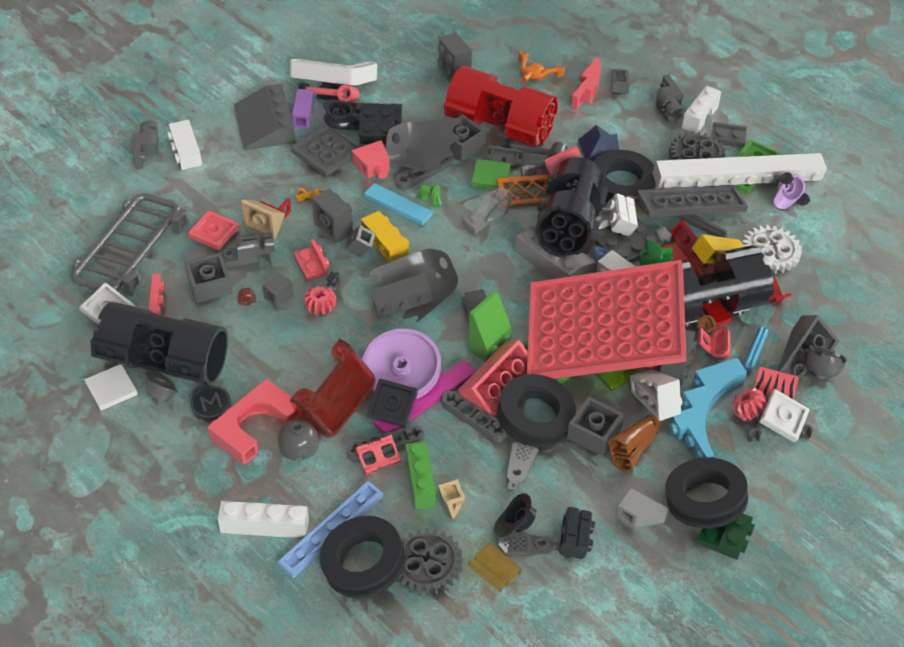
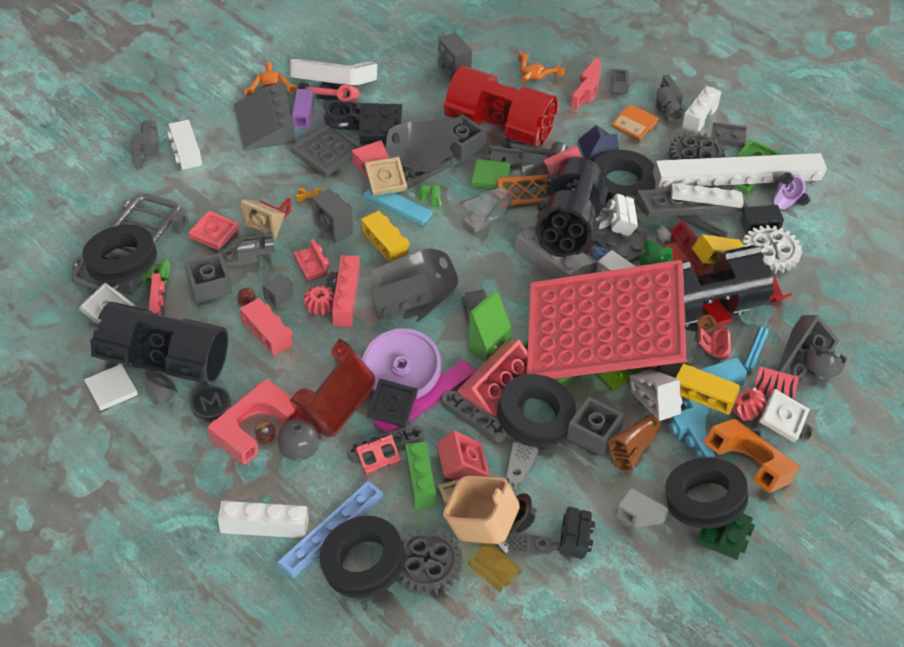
dark grey brick [345,225,376,257] -> none
none -> black tyre [82,225,157,283]
none -> bright green piece [141,260,170,284]
none -> coral brick [240,298,293,356]
none -> orange piece [244,62,297,98]
none -> tile [255,422,276,443]
none -> coral brick [332,255,360,327]
none -> tan plate [365,157,407,196]
none -> coral slope [437,431,490,481]
none -> light nougat piece [443,476,520,544]
none -> orange slope [611,104,659,142]
none -> white plate [670,183,744,208]
none -> yellow brick [676,364,740,415]
none -> orange arch [703,419,801,493]
none -> black brick [740,205,784,235]

